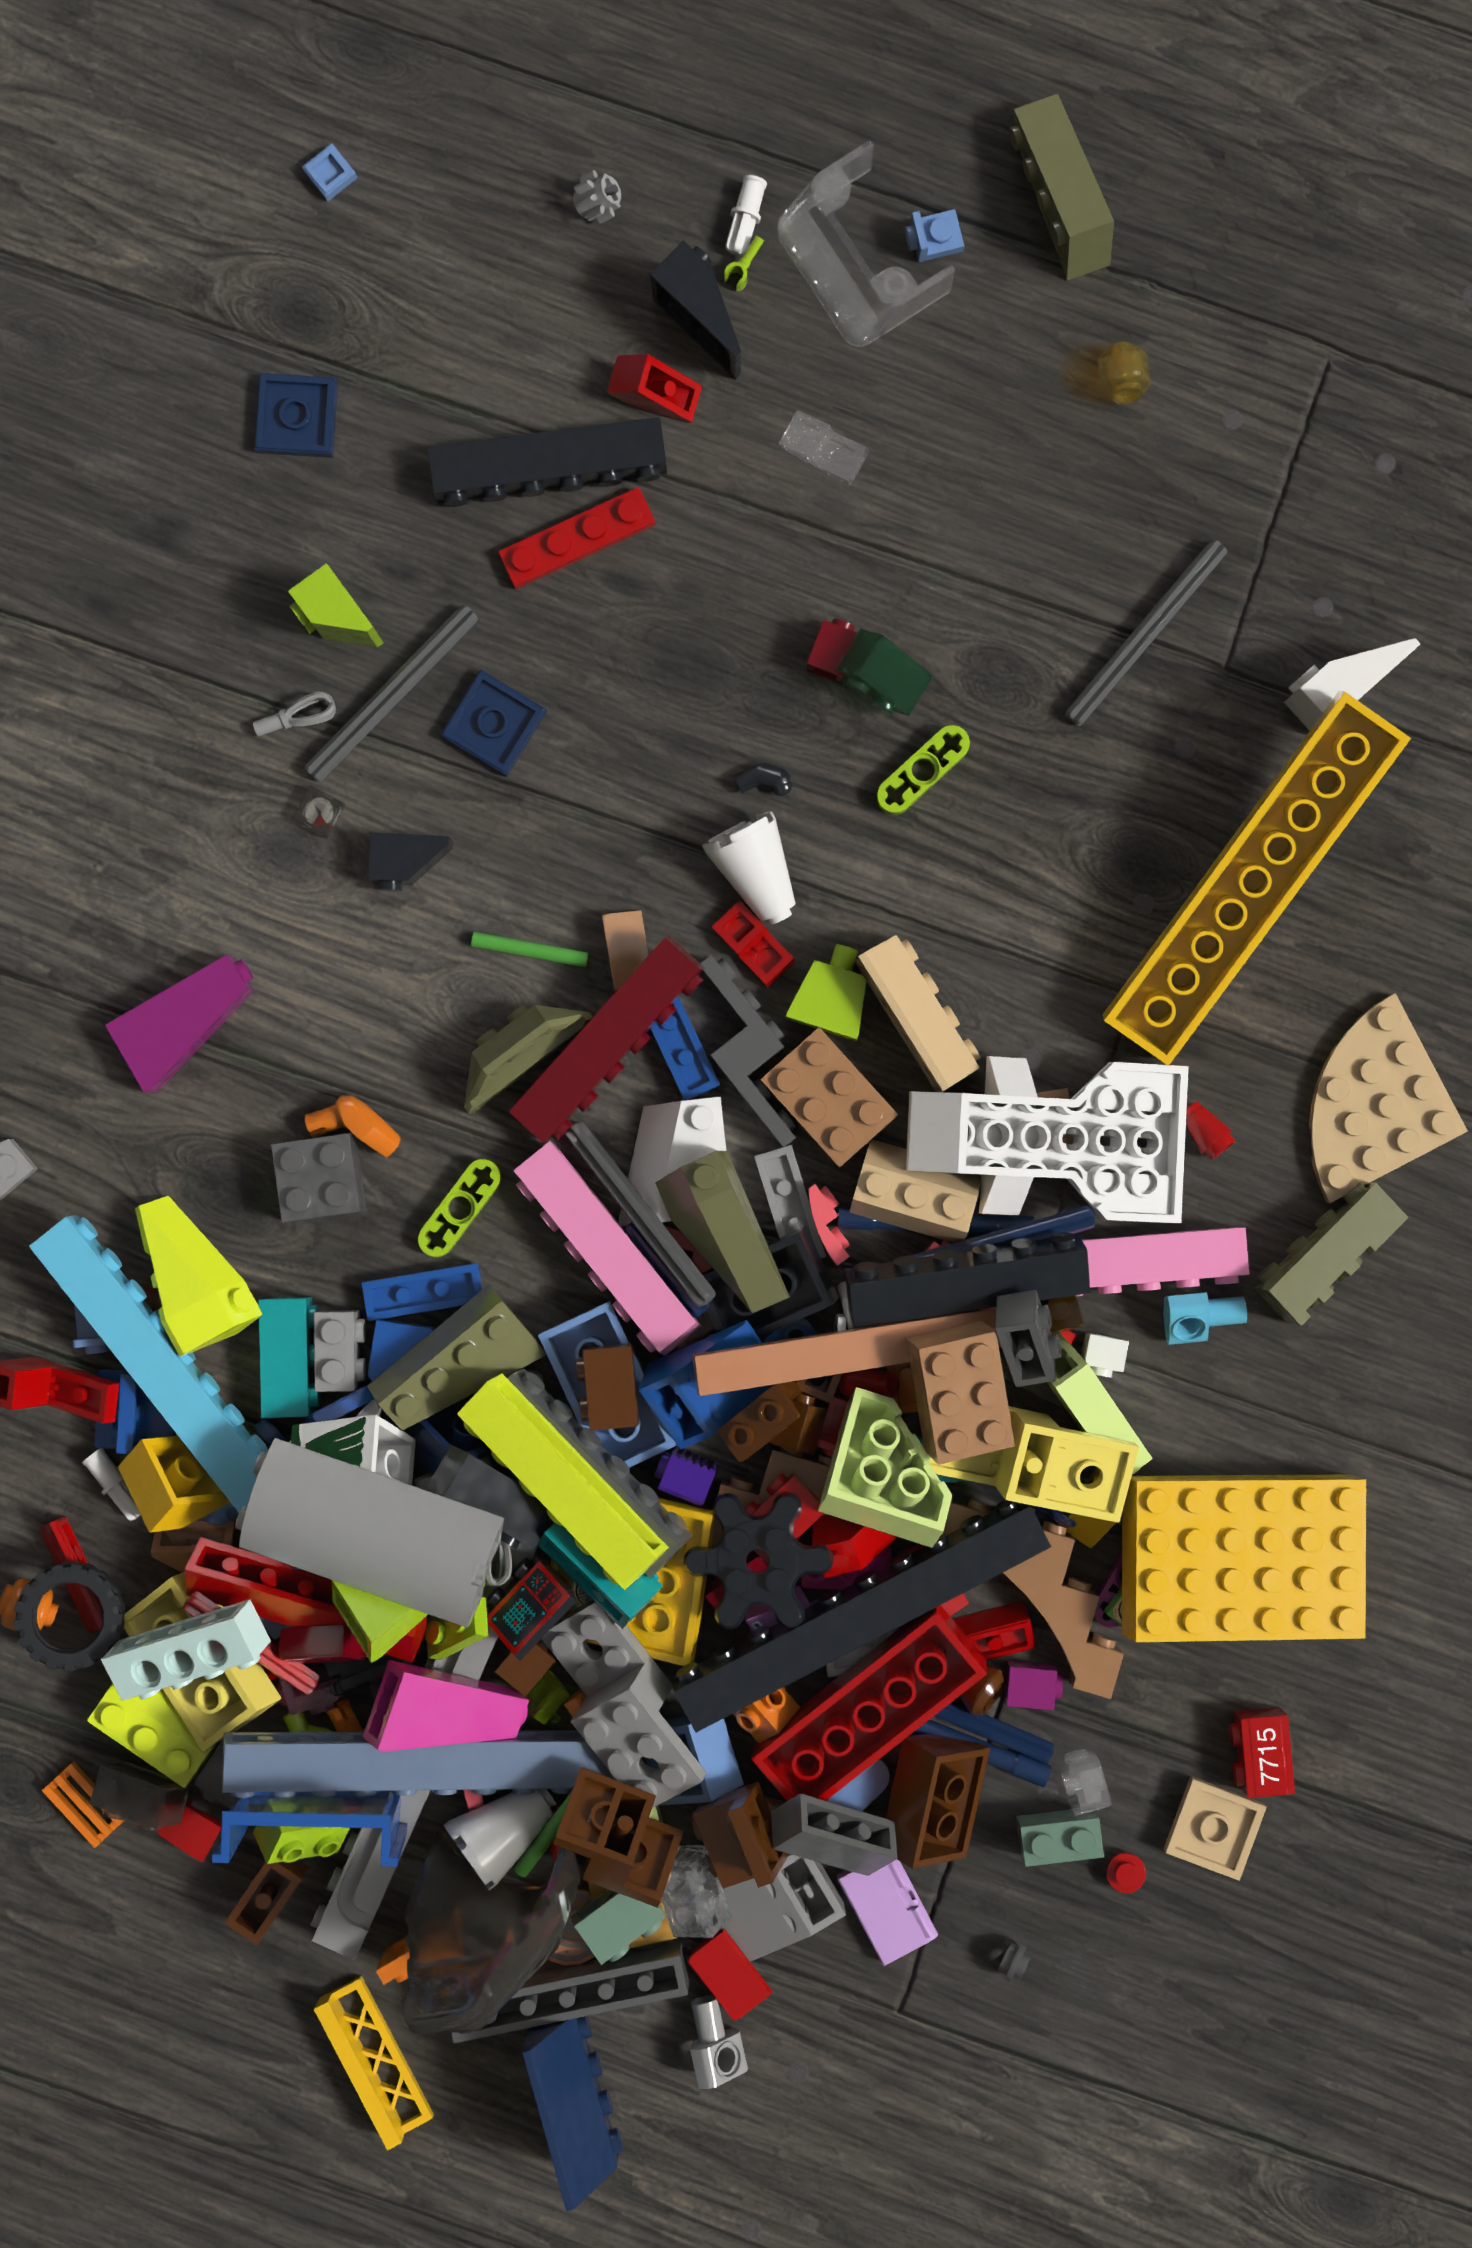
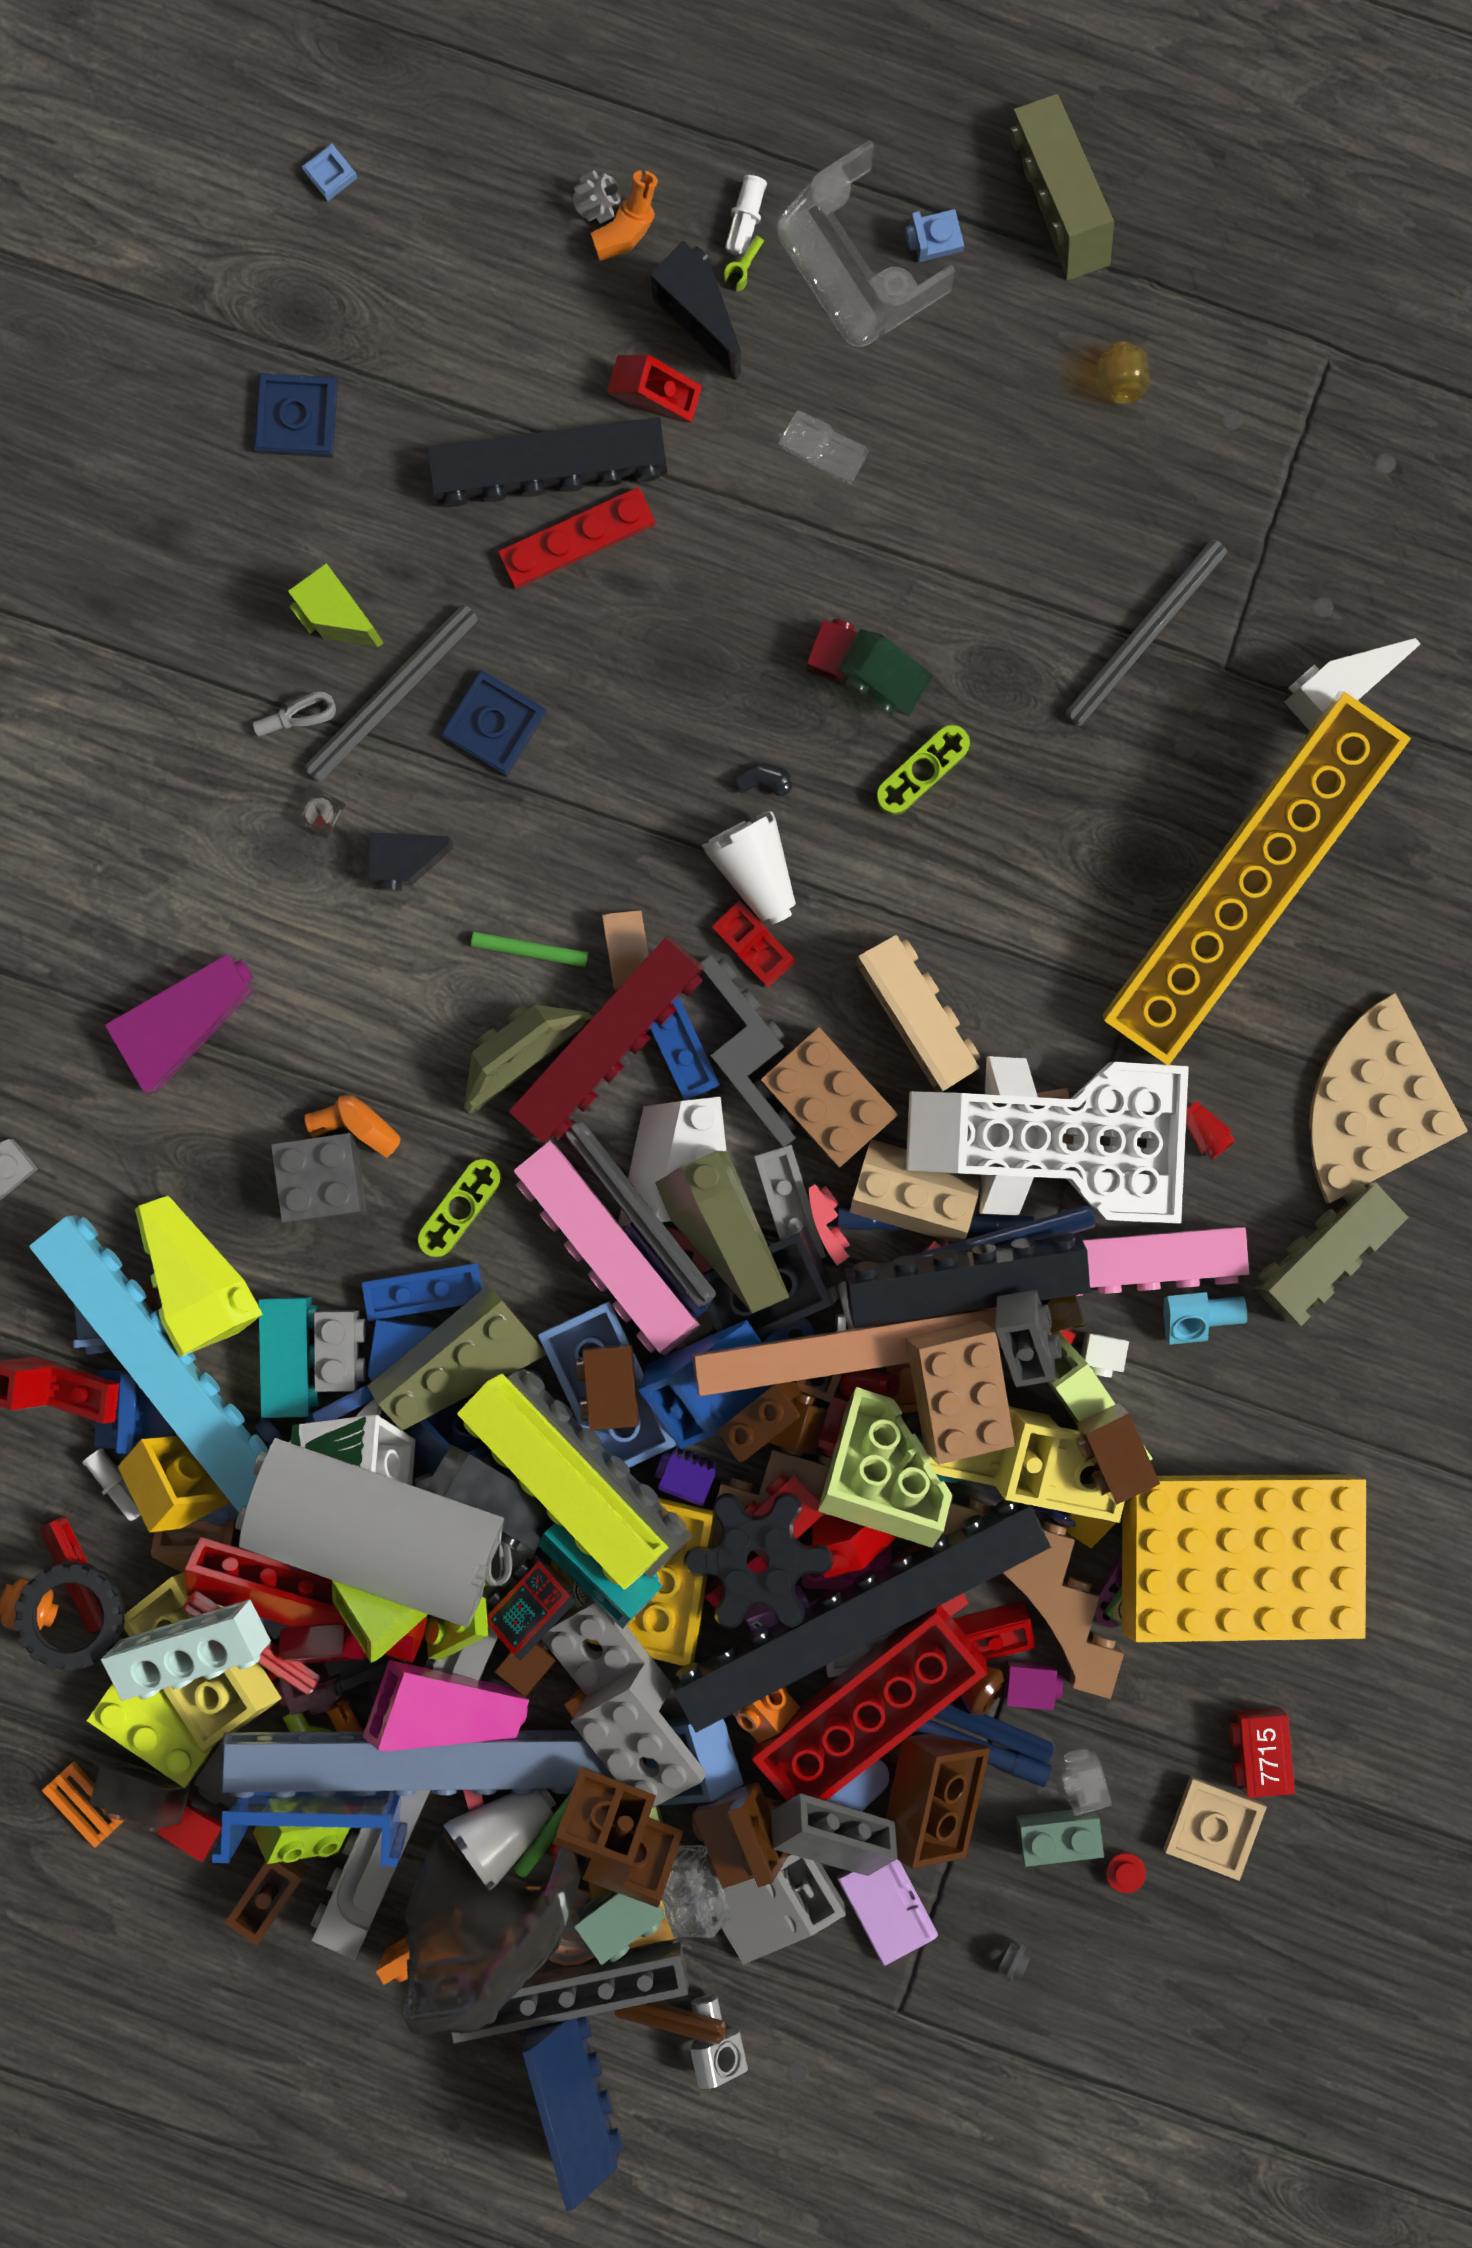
yellow fence [314,1976,434,2151] -> none
clear neon green tile [526,1670,571,1725] -> none
red slope [688,1929,773,2021] -> none
lime torso [785,944,867,1041] -> none
none -> orange arm [590,170,658,261]
none -> reddish brown axle [614,2002,726,2045]
none -> reddish brown brick [1075,1403,1160,1505]

